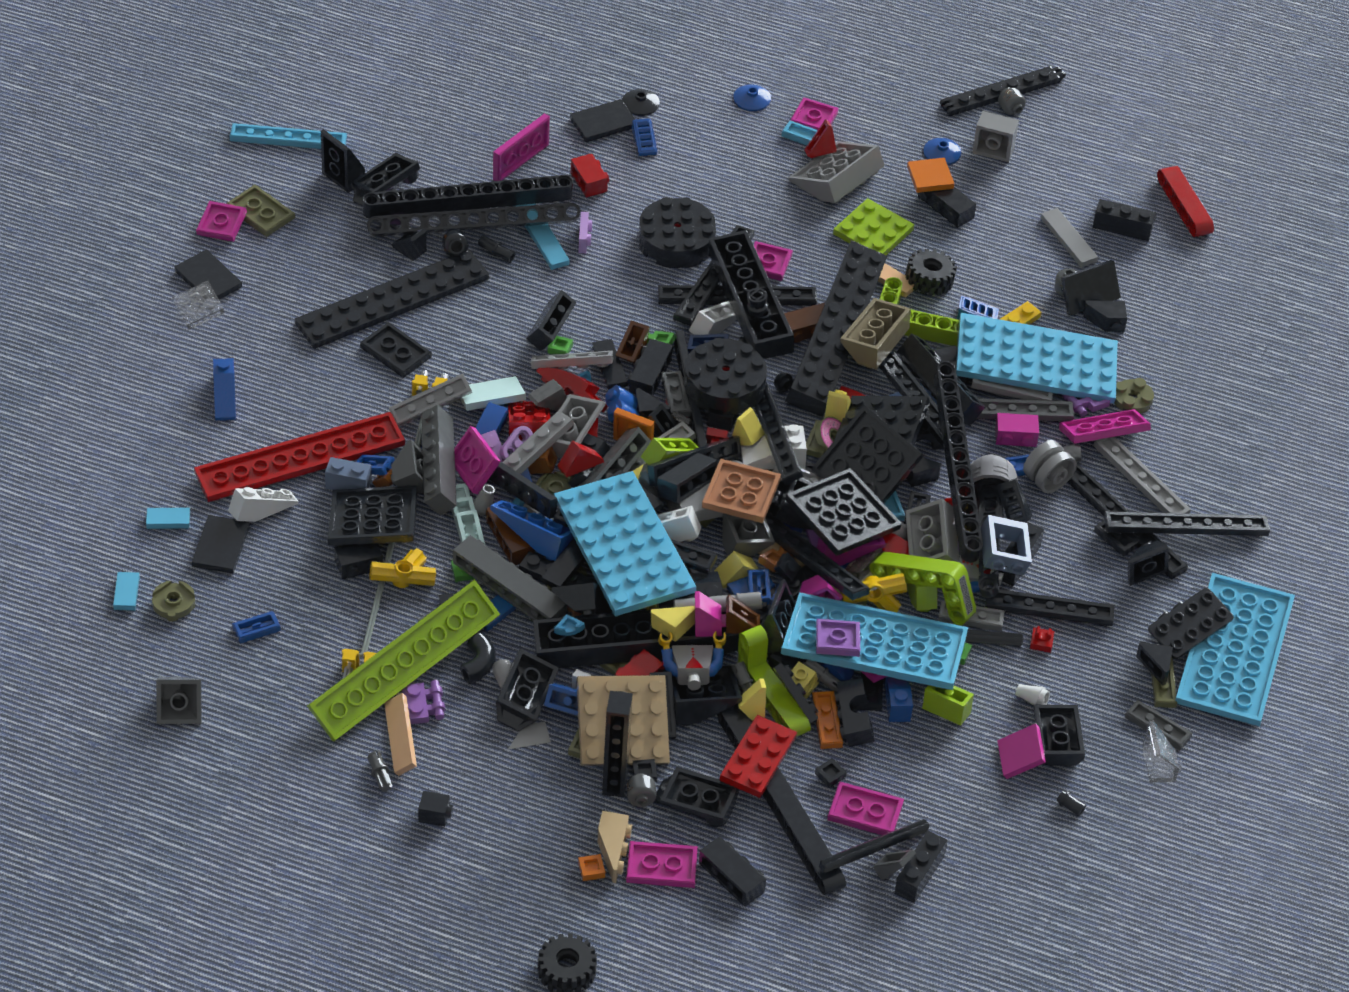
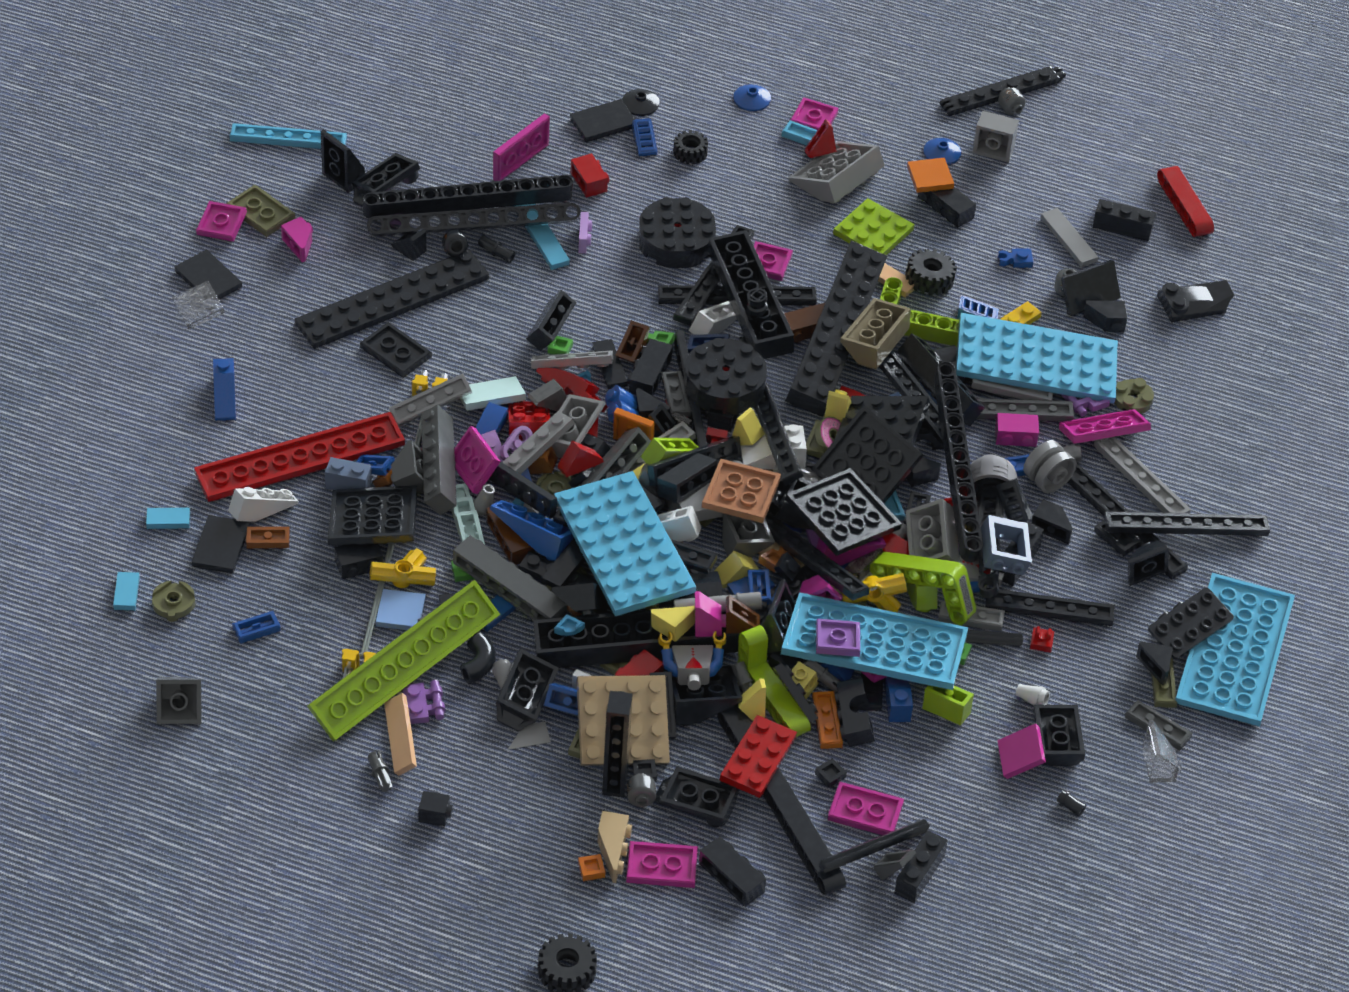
black plate [774,373,793,393] -> none
none -> dark orange plate [246,527,290,548]
none -> dark pink slope [281,217,313,263]
none -> light blue tile [376,589,426,630]
none -> black tyre [673,130,708,164]
none -> blue plate [998,248,1033,268]
none -> black slope [1031,499,1073,545]
none -> black slope [1157,280,1234,323]

